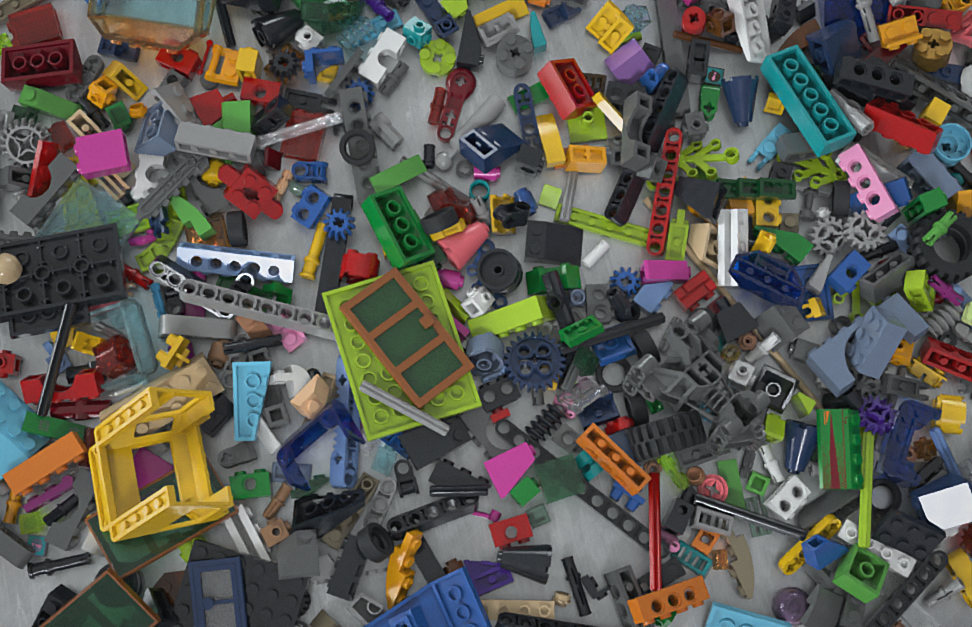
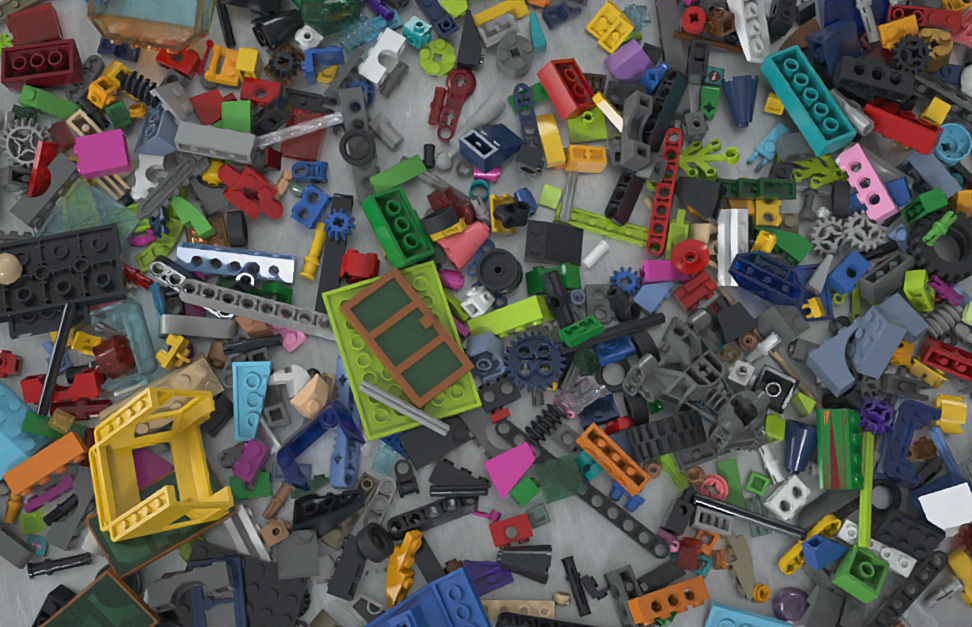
red axle [648,472,662,591] -> none
dark grey axle [739,449,758,479] -> none
none -> clear yellow brick [47,408,75,436]
none -> black piece [120,71,161,109]
none -> dark grey arch [147,561,236,614]
none -> magenta brick [232,438,272,486]
none -> red dish [671,239,710,275]
none -> clear red brick [677,536,703,571]
none -> light orange plate [752,583,770,603]
none -> black gear [890,33,933,75]

